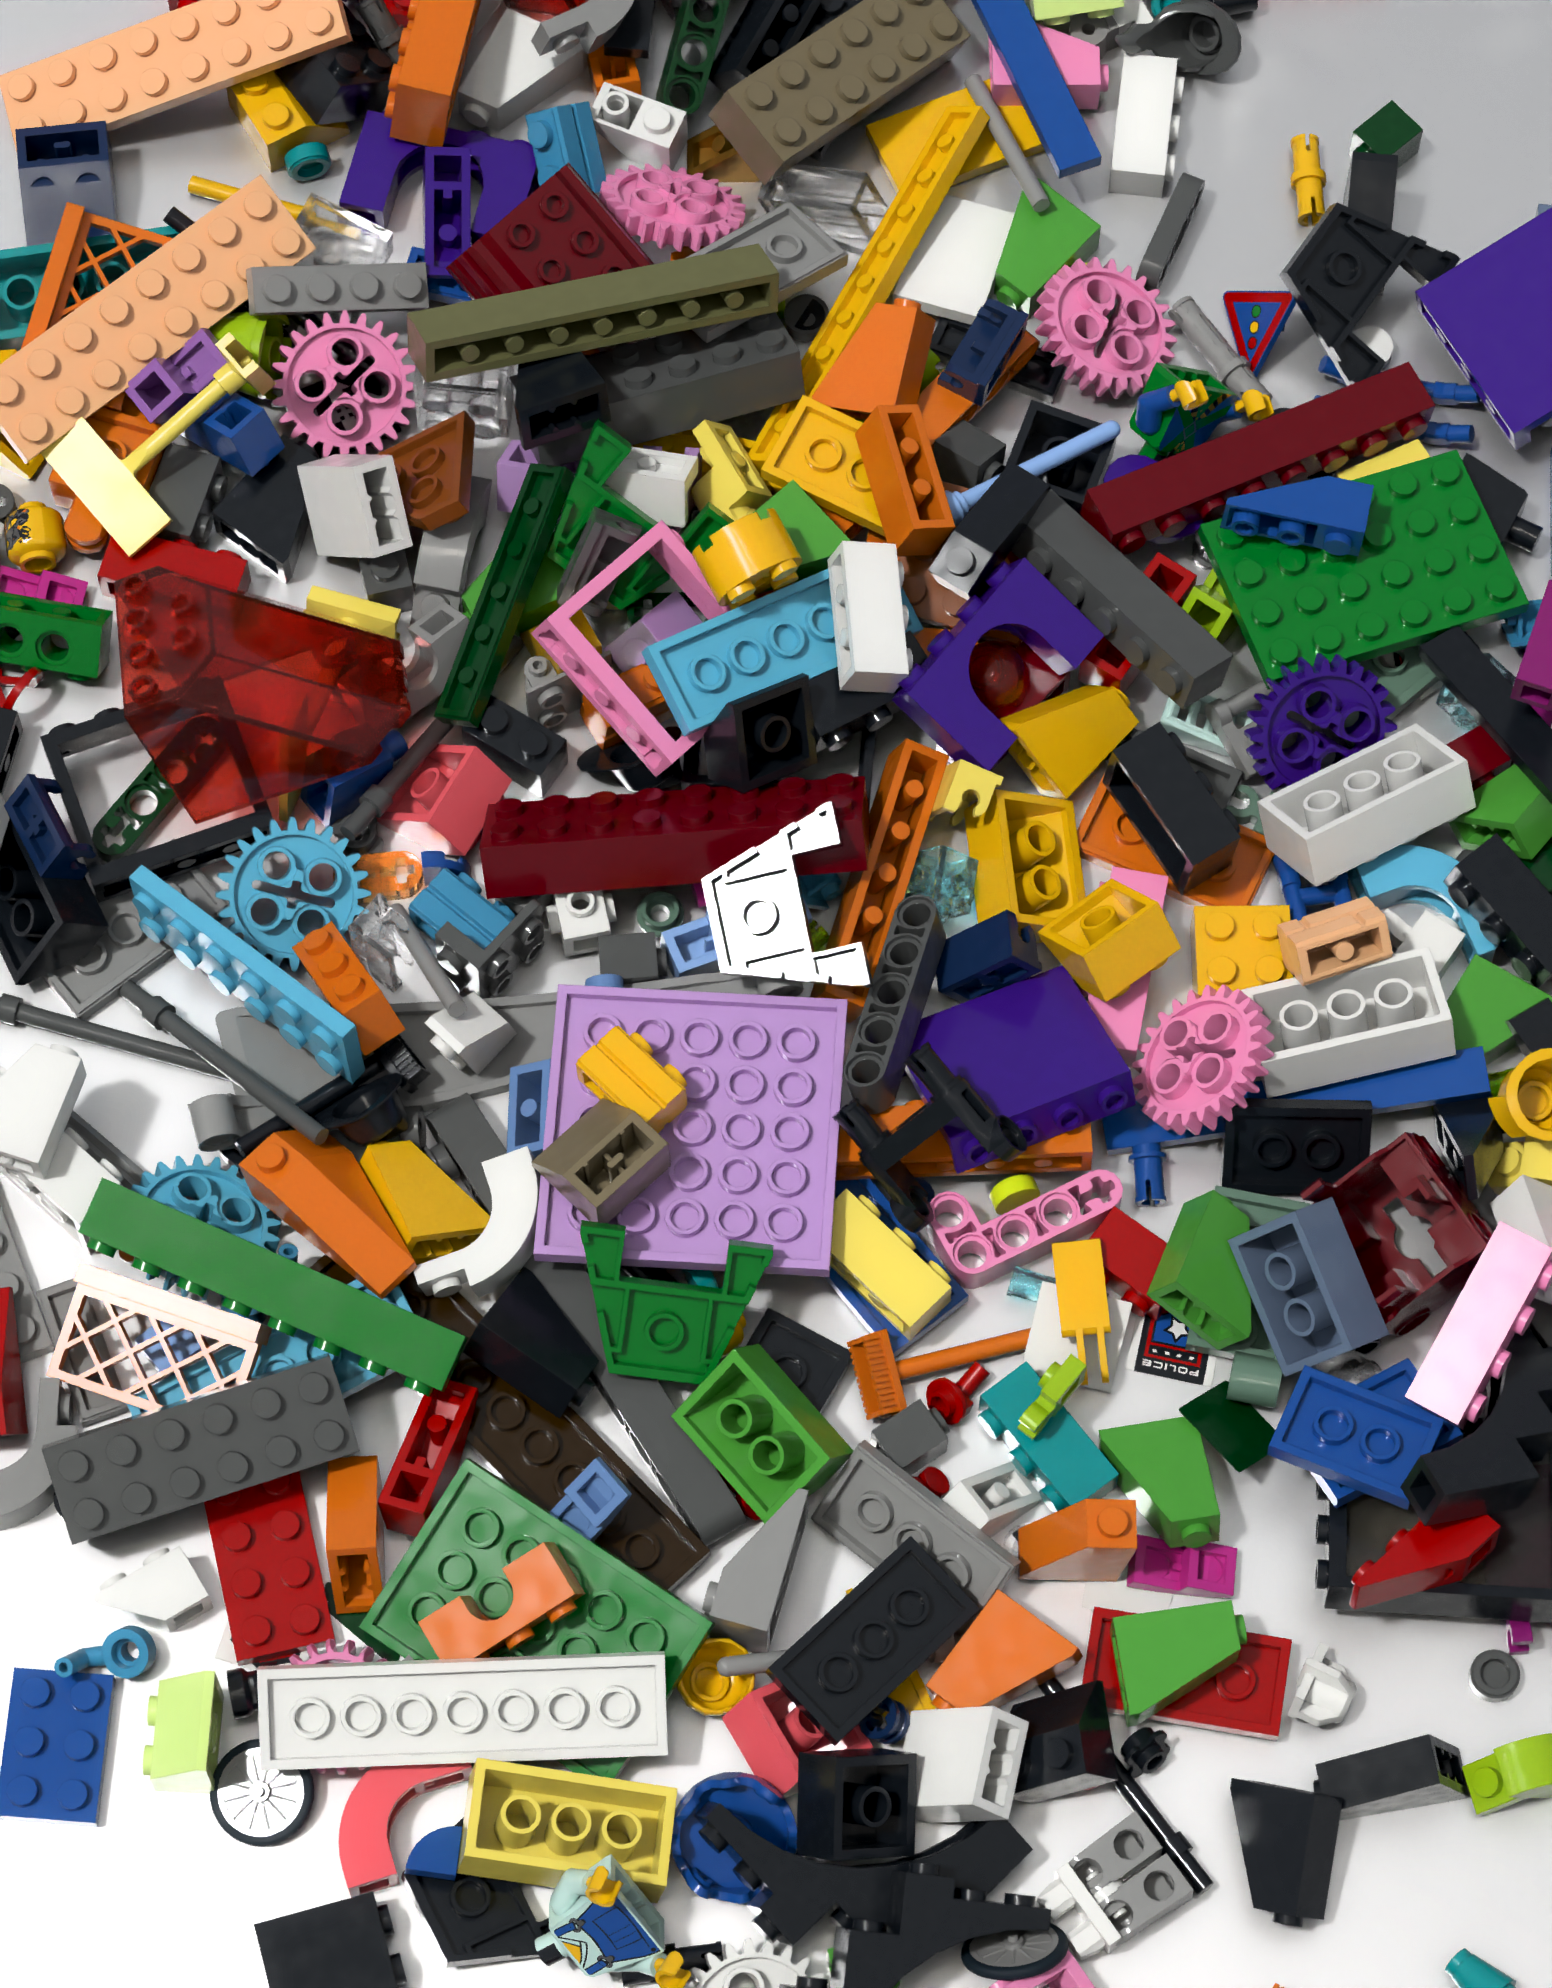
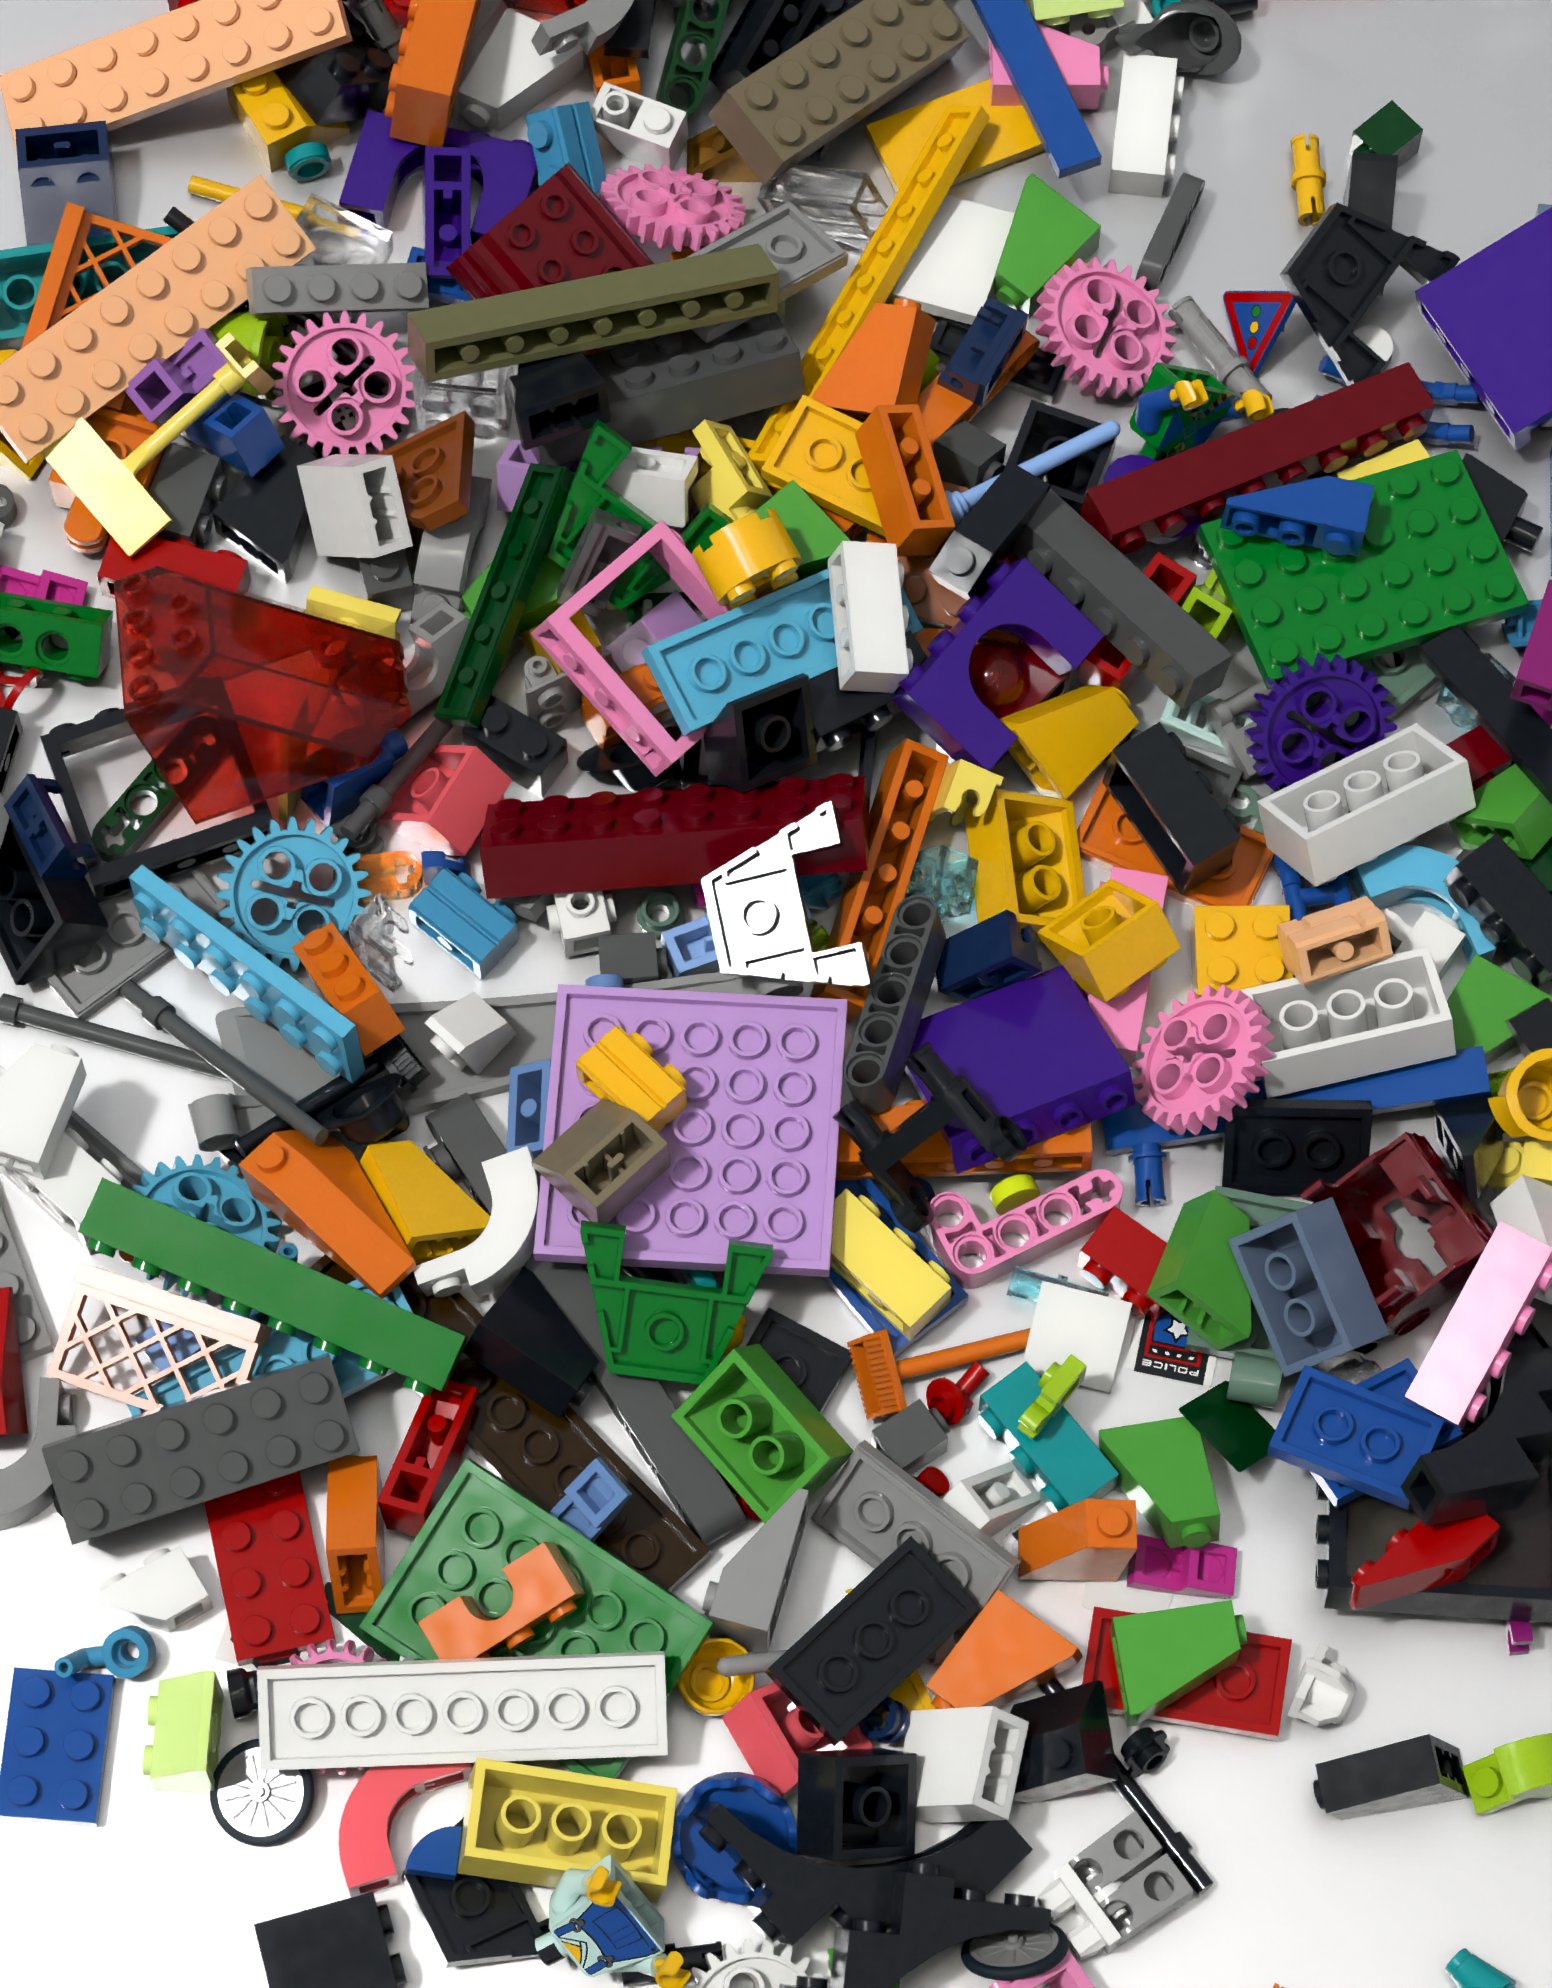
yellow head [4,501,67,574] -> none
light grey tile [36,1278,130,1428] -> none
light grey bar [386,903,466,1018] -> none
dark grey tile [400,1105,426,1153] -> none
dark grey bracket [435,899,545,999] -> none
dark grey tile [784,294,829,342] -> none
light grey bar [964,74,1050,212] -> none
yellow arm [1051,1238,1111,1386] -> none
black slope [1230,1778,1343,1927] -> none
dark grey tile [1468,1649,1520,1703] -> none

